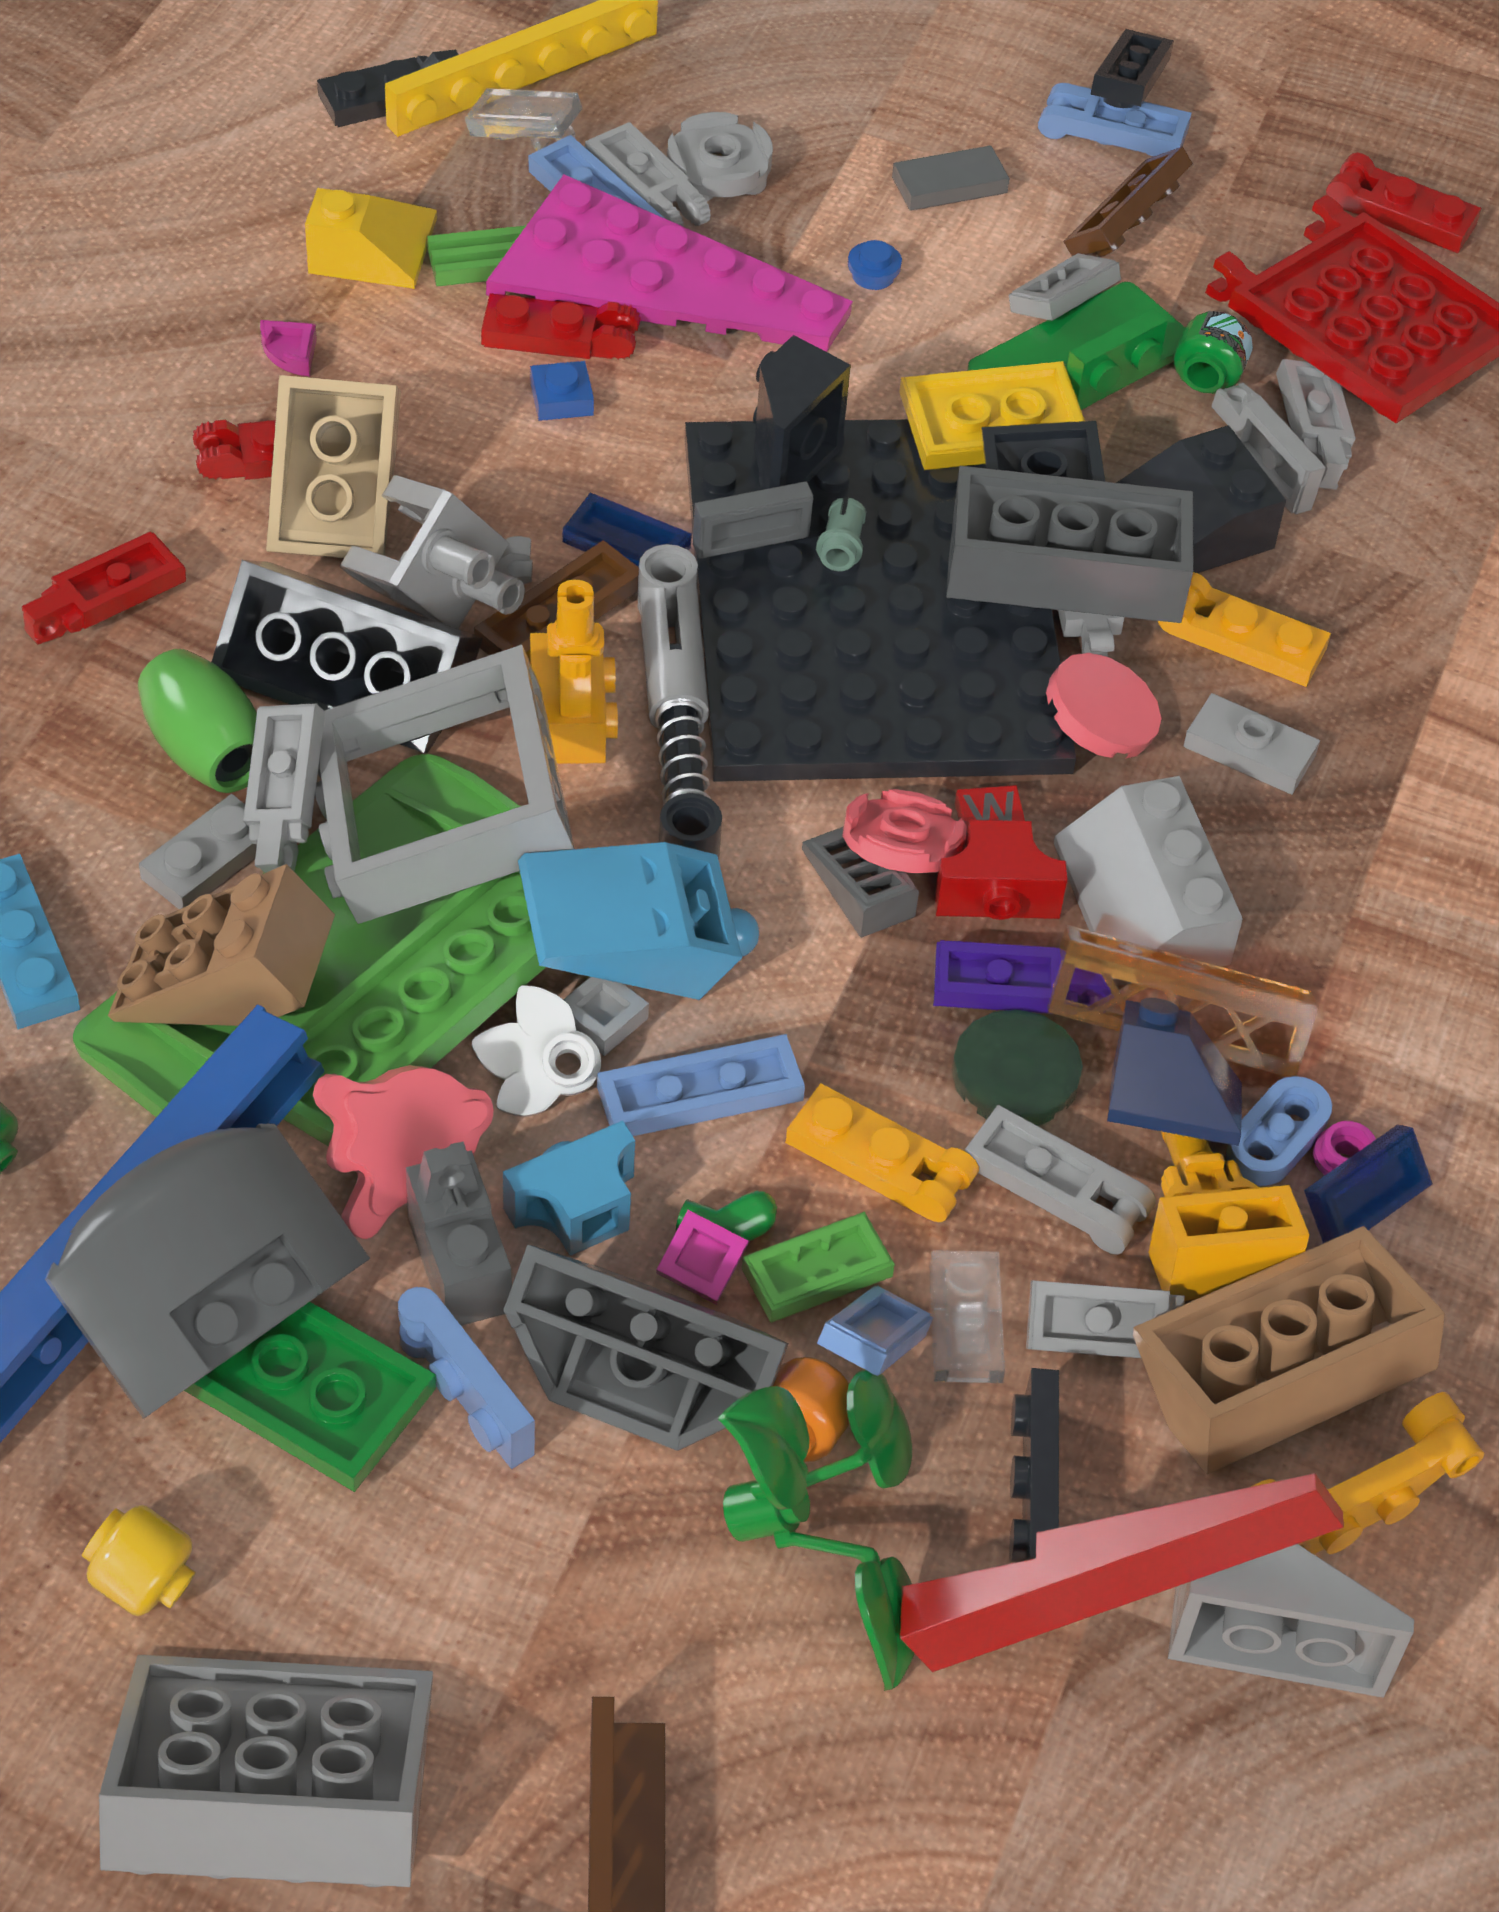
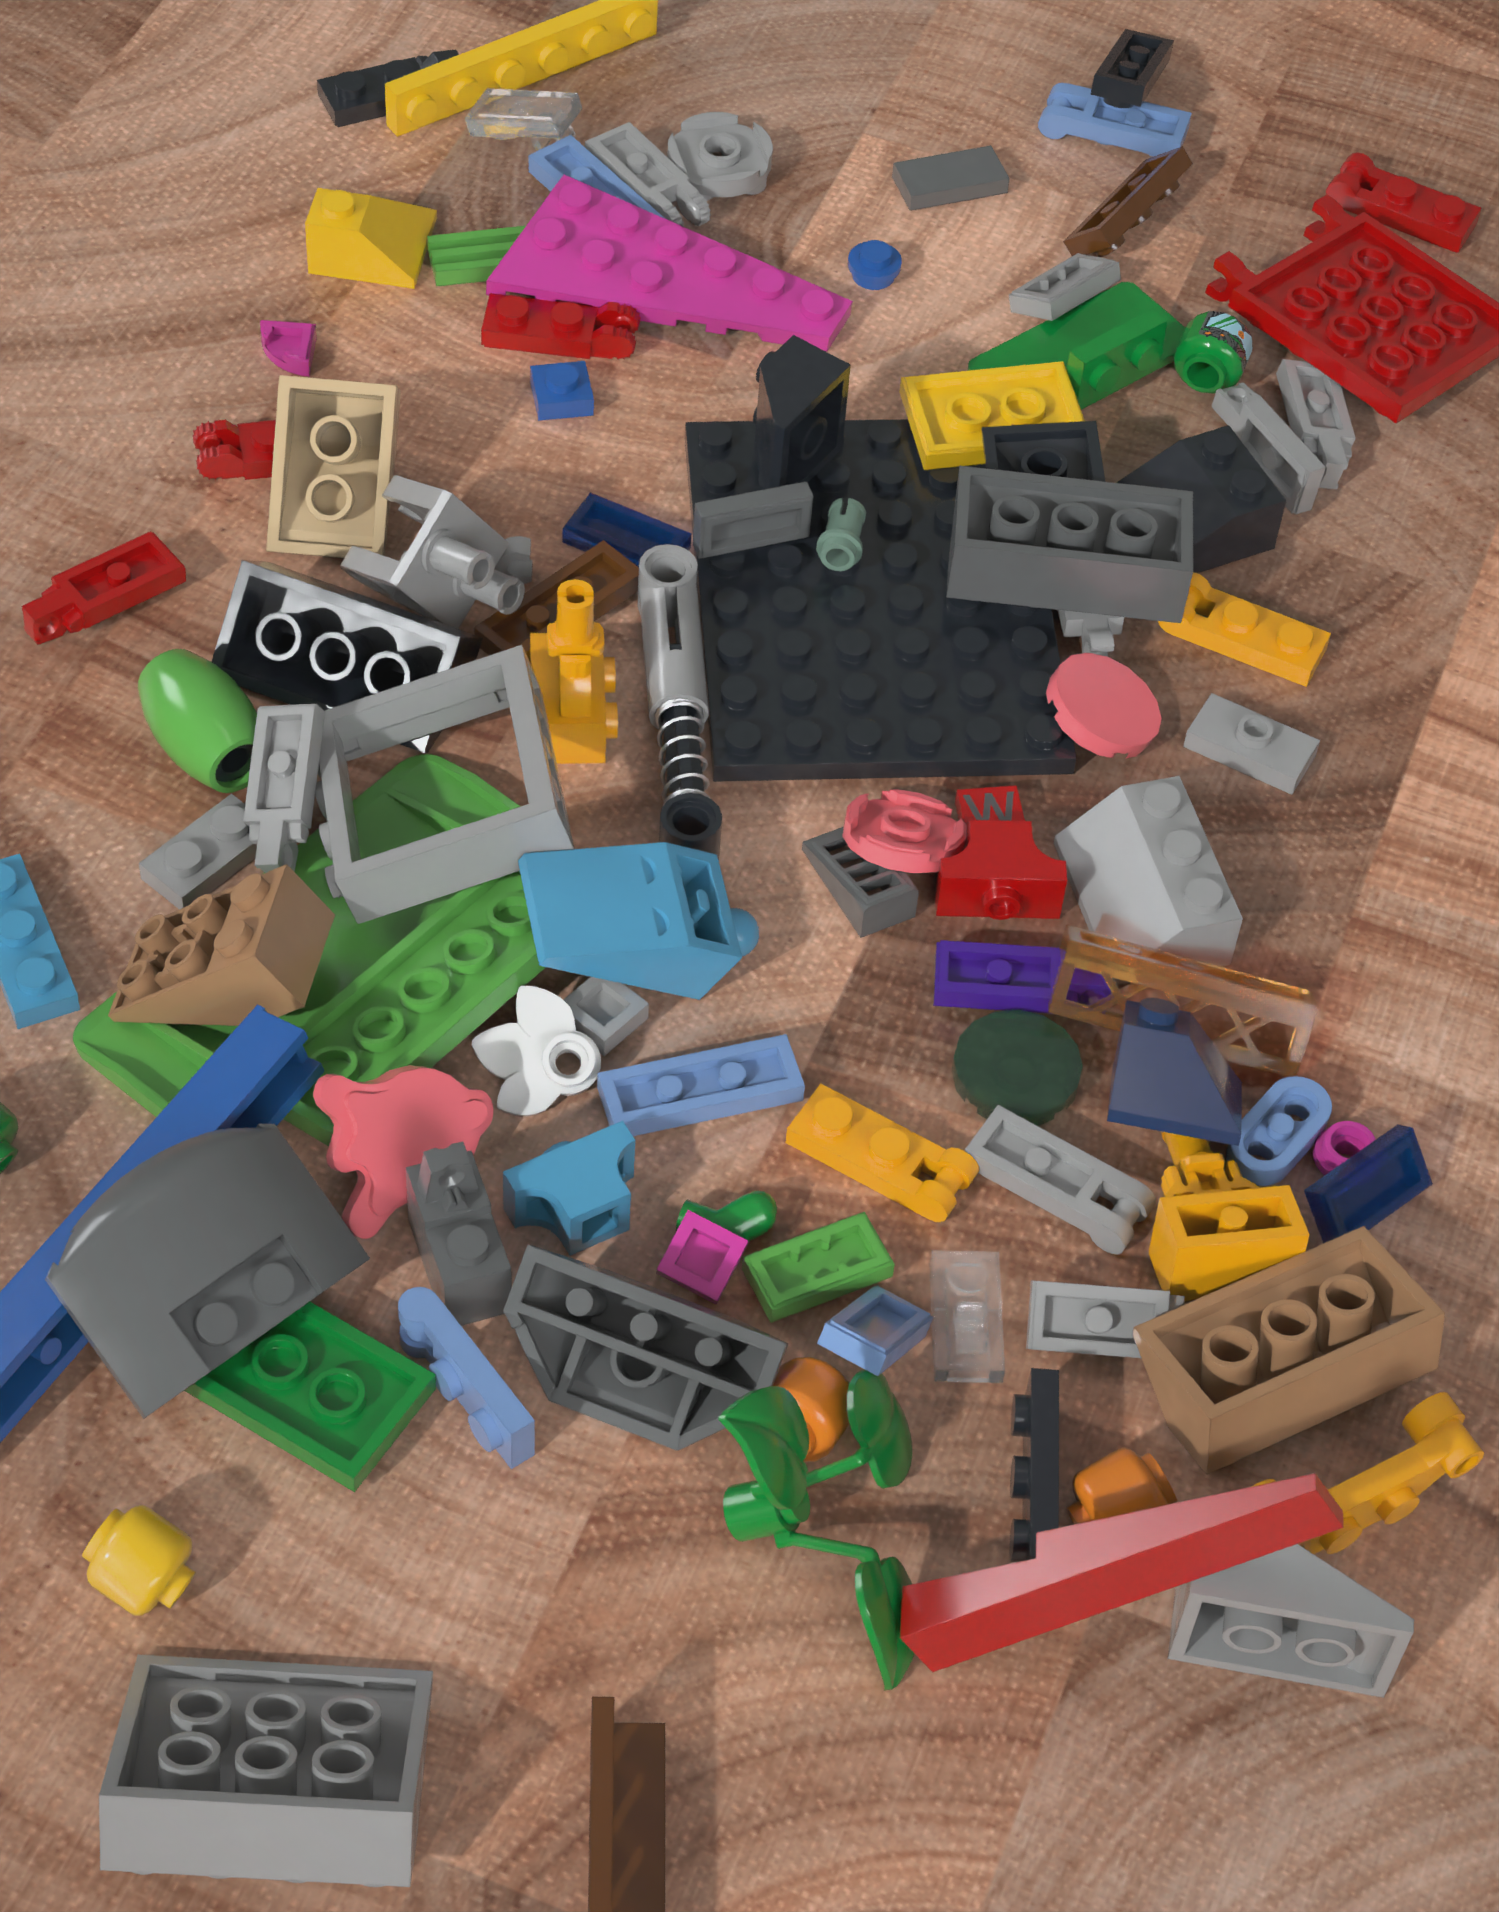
none -> orange head [1066,1447,1177,1525]

